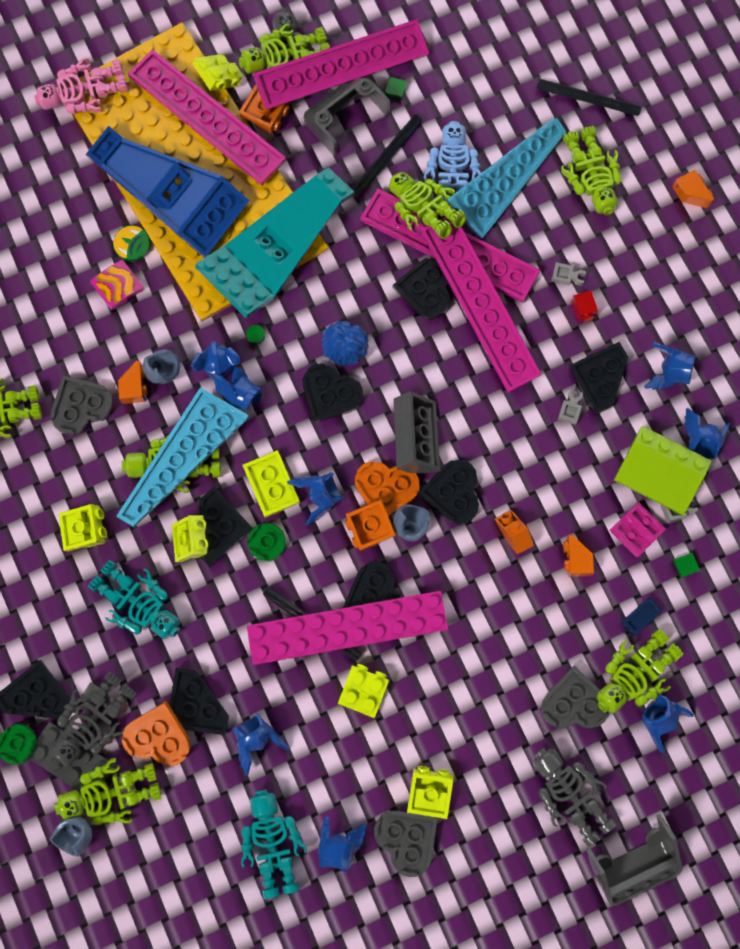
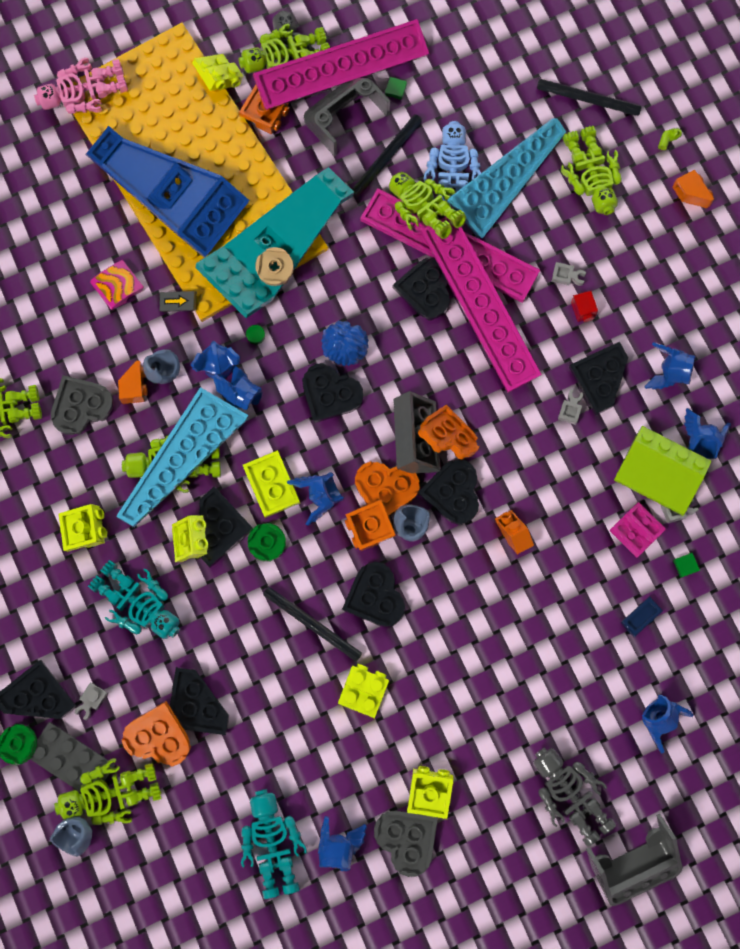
dark grey piece [50,671,137,768] -> none
tile [113,225,150,262] -> none
dark pink plate [128,49,286,186] -> none
blue helmet [232,713,290,775] -> none
dark pink plate [247,591,448,665] -> none
dark grey plate [540,665,609,729] -> none
orange slope [563,535,594,577] -> none
lime piece [597,629,684,713] -> none
none -> dark grey tile [159,291,197,312]
none -> tan plate [255,247,294,286]
none -> orange plate [418,405,479,459]
none -> lime arm [658,128,682,150]

